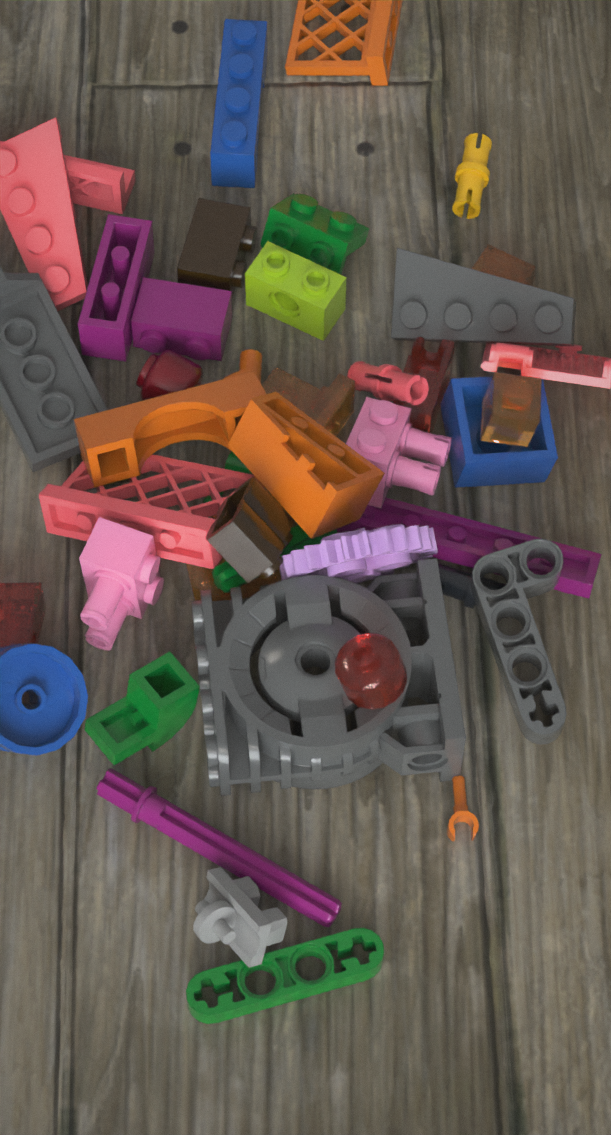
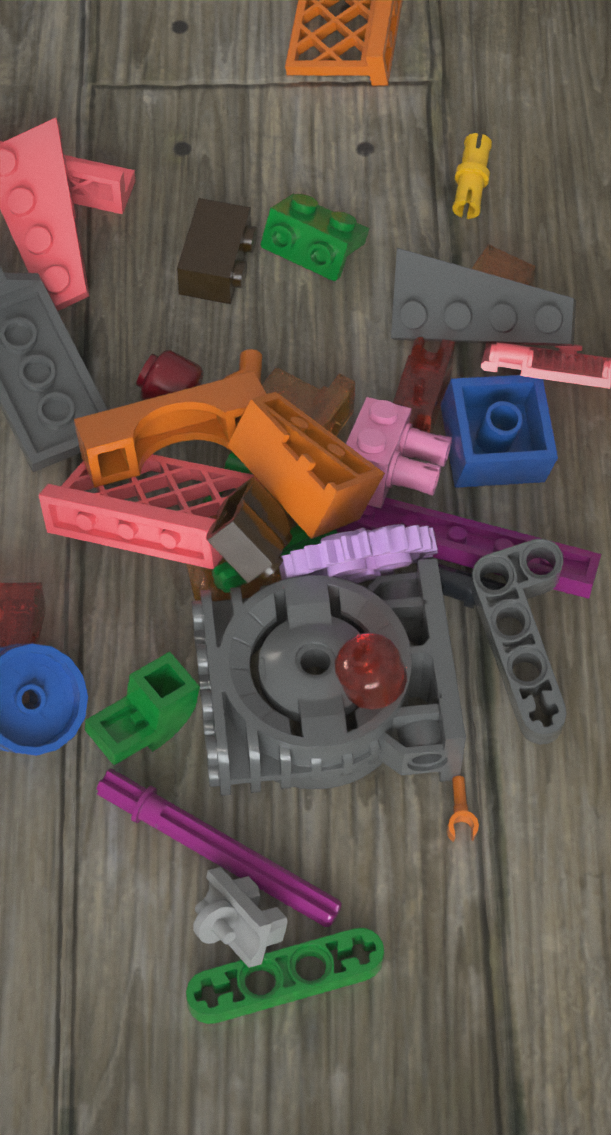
magenta brick [78,214,155,362] -> none
bright pink brick [79,517,164,651] -> none
magenta brick [131,277,233,361] -> none
blue arch [210,19,268,188] -> none
lime brick [245,241,347,341] -> none
coral pin [347,361,429,405] -> none
clear orange brick [481,372,542,447] -> none

